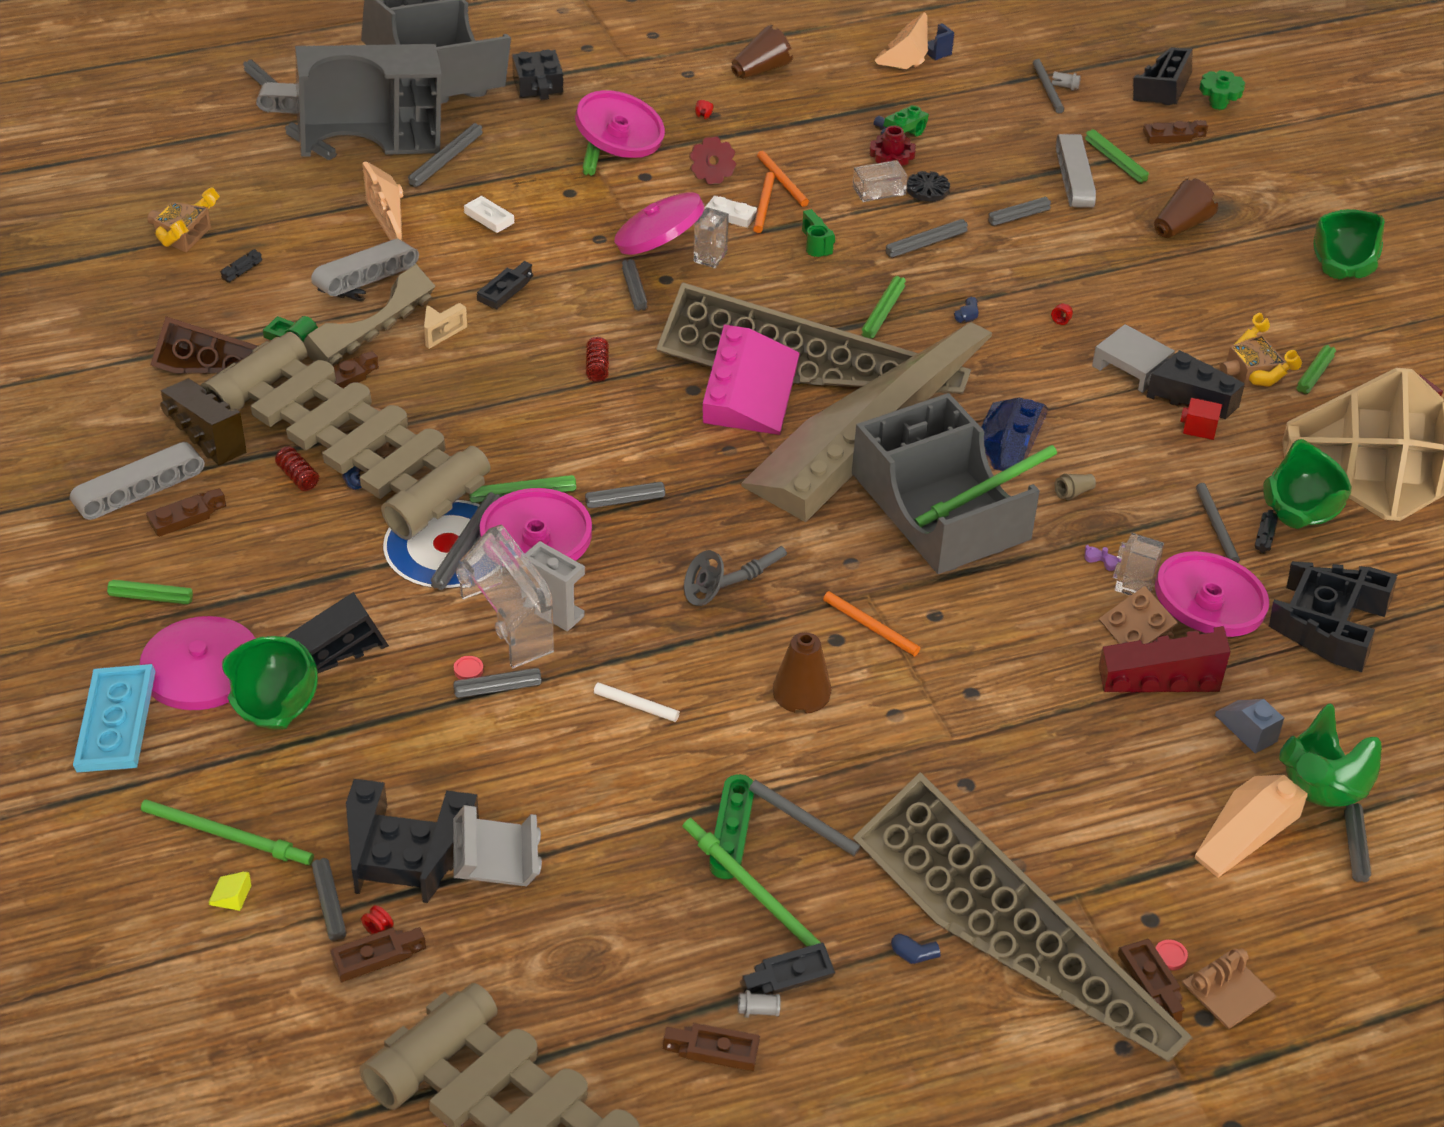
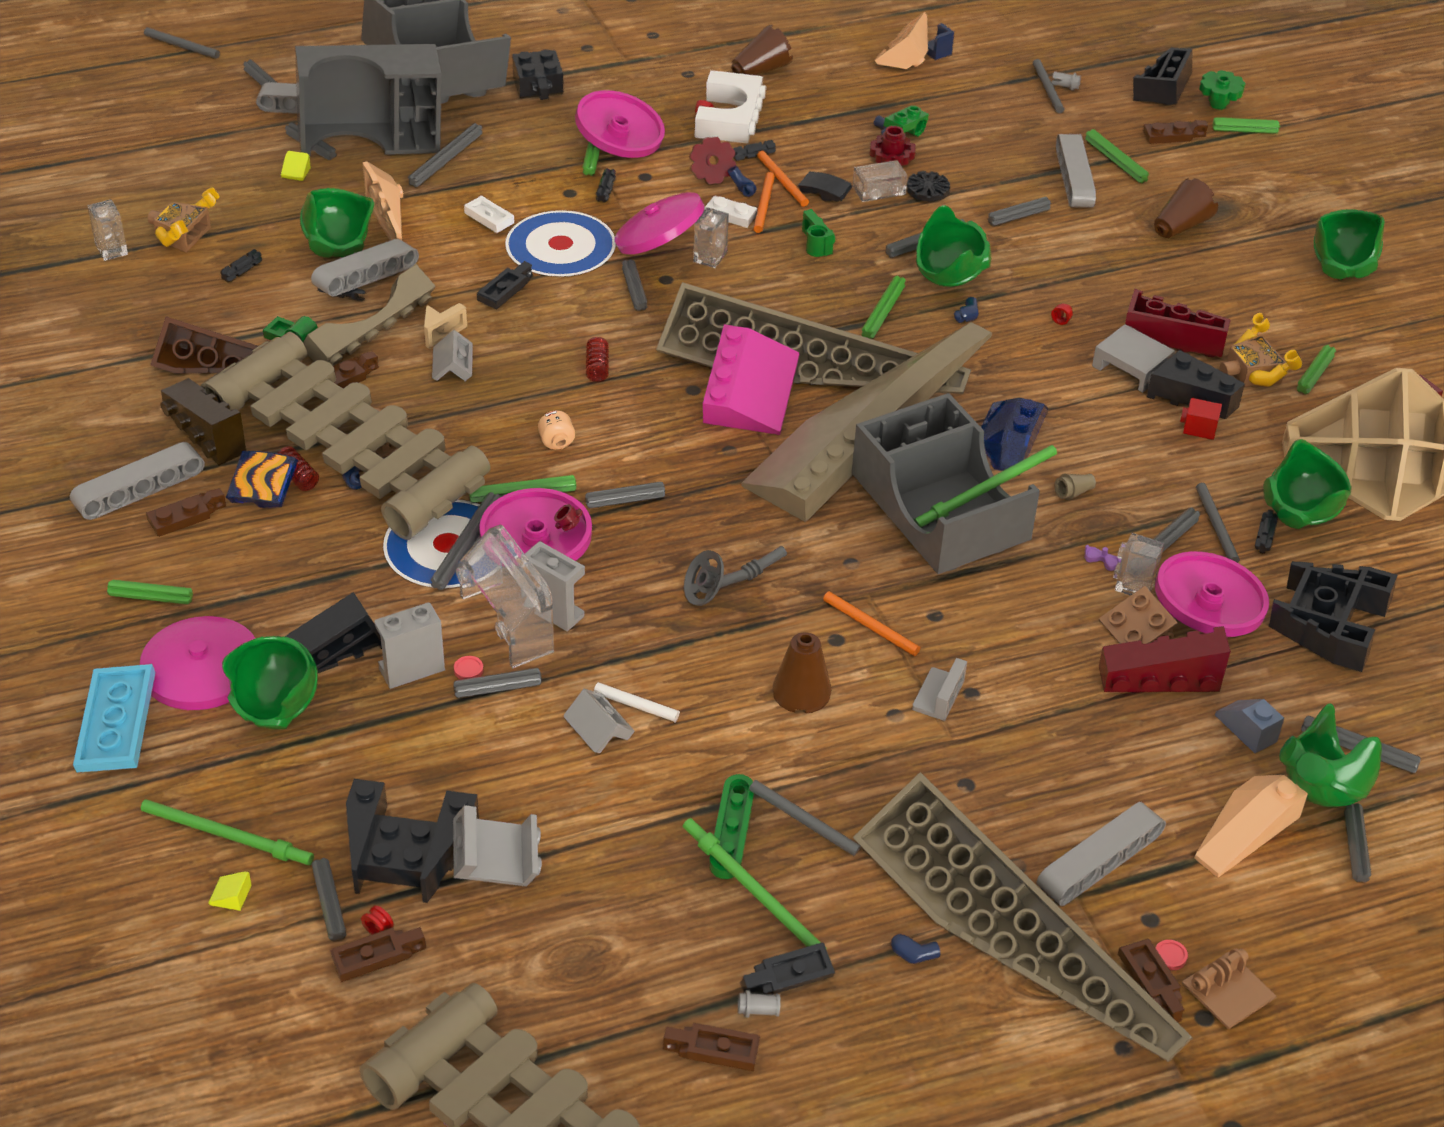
none -> clear brick [87,199,128,261]
none -> dark grey bar [144,27,220,59]
none -> slope [226,451,298,508]
none -> neon yellow slope [281,151,311,181]
none -> green piece [300,188,375,258]
none -> light grey panel [375,603,445,689]
none -> light grey panel [432,330,473,381]
none -> sticker [506,211,616,276]
none -> light nougat head [538,411,575,450]
none -> dark red plate [554,504,583,531]
none -> light grey panel [564,689,635,753]
none -> black axle [596,168,616,202]
none -> white arch [695,70,766,144]
none -> dark blue arm [727,165,756,197]
none -> black axle [733,140,776,161]
none -> black slope [798,171,853,202]
none -> light grey panel [912,658,967,721]
none -> green piece [916,205,991,287]
none -> light grey beam [1036,802,1166,906]
none -> dark red wedge [1125,289,1231,357]
none -> dark grey axle [1128,508,1200,573]
none -> bright green axle [1212,117,1279,134]
none -> dark grey axle [1301,716,1421,773]

